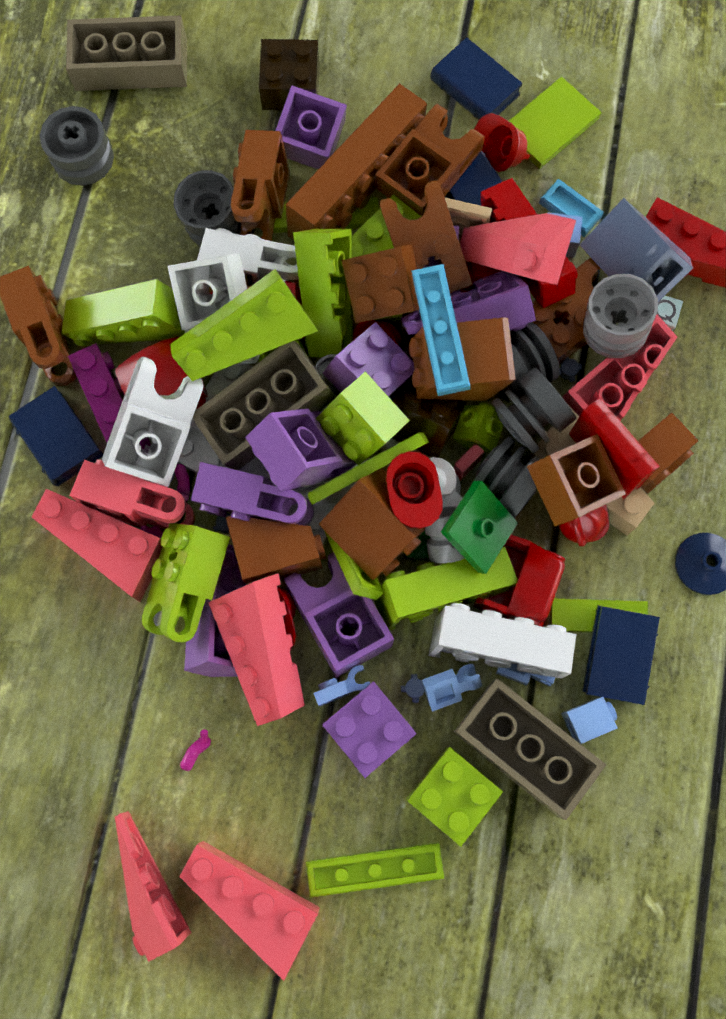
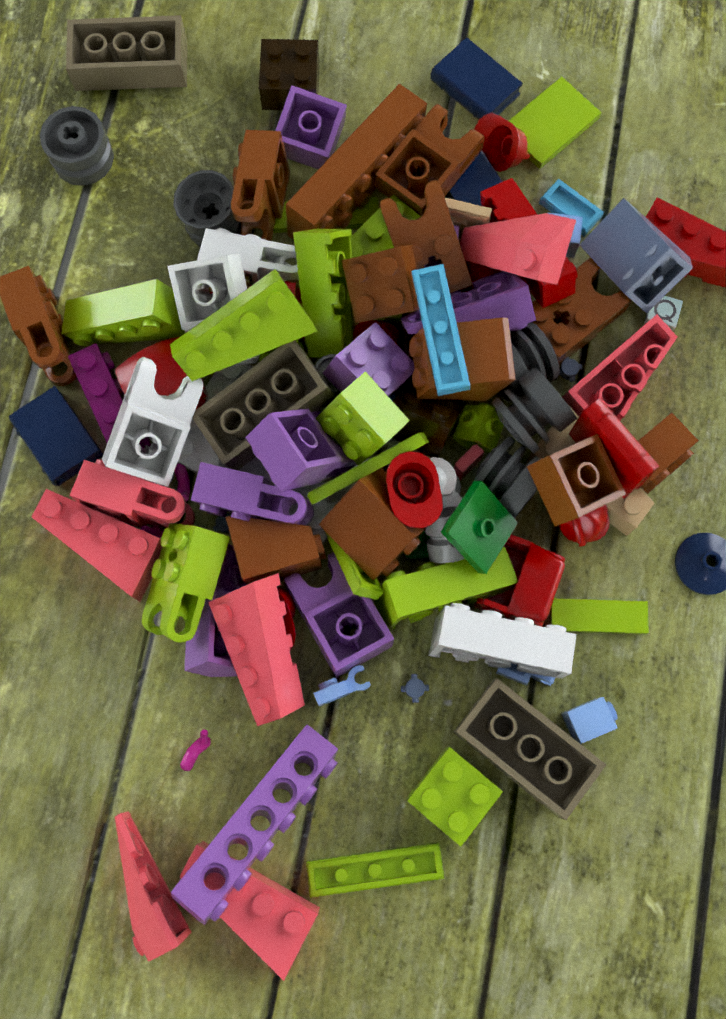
medium lavender brick [322,681,417,778] -> none
light blue plate [422,664,482,712] -> none
dark blue piece [582,605,660,705] -> none
light grey wheel [583,274,658,358] -> none
none -> medium lavender brick [171,725,338,926]

